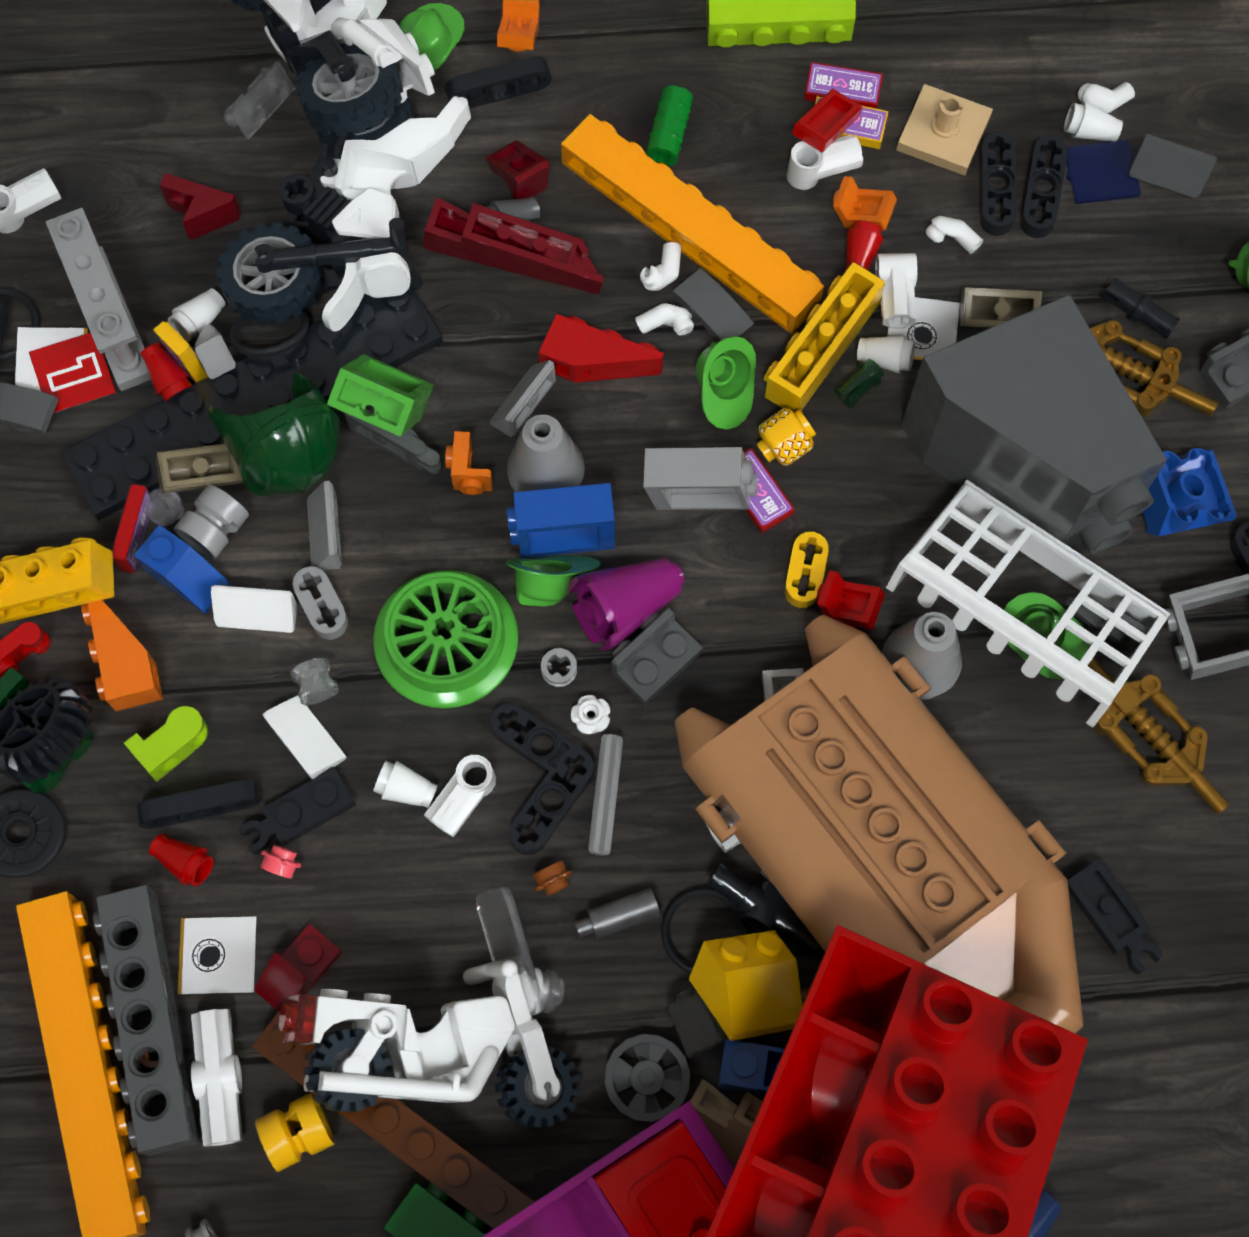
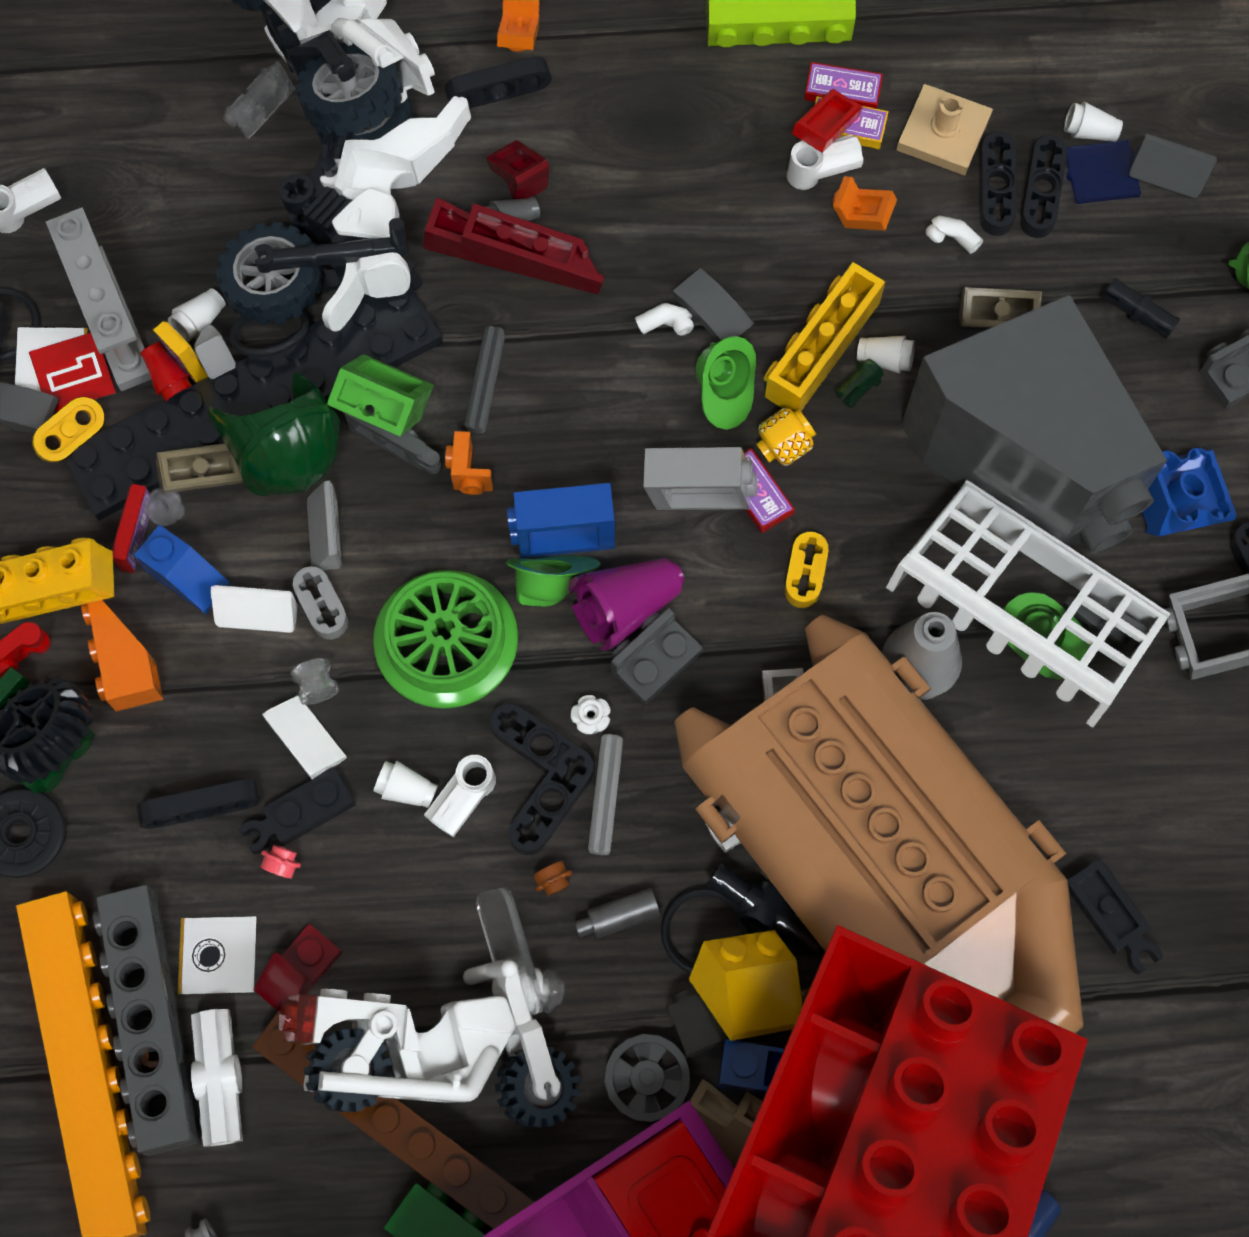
lime leg [124,706,208,782] -> none
red cone [149,833,214,886] -> none
dark red slope [159,173,241,240] -> none
light grey wheel [174,484,249,560] -> none
yellow wheel [255,1092,335,1172] -> none
bright green piece [399,3,465,71] -> none
light grey slope [490,360,556,437] -> none
light grey cone [507,415,585,492] -> none
red slope [538,314,664,383] -> none
light grey bush [541,648,577,687] -> none
light orange brick [561,114,824,335] -> none
white arm [640,242,681,291] -> none
green axle [646,85,693,167] -> none
red bracket [817,570,885,630] -> none
red cone [844,221,884,273] -> none
white piece [875,253,917,329] -> none
white sticker [887,297,960,360] -> none
white arm [1078,82,1135,113] -> none
pearl gold bar [1088,657,1230,815] -> none
pearl gold bar [1090,320,1219,417] -> none
none -> yellow plate [32,397,104,463]
none -> dark grey axle [465,325,505,434]

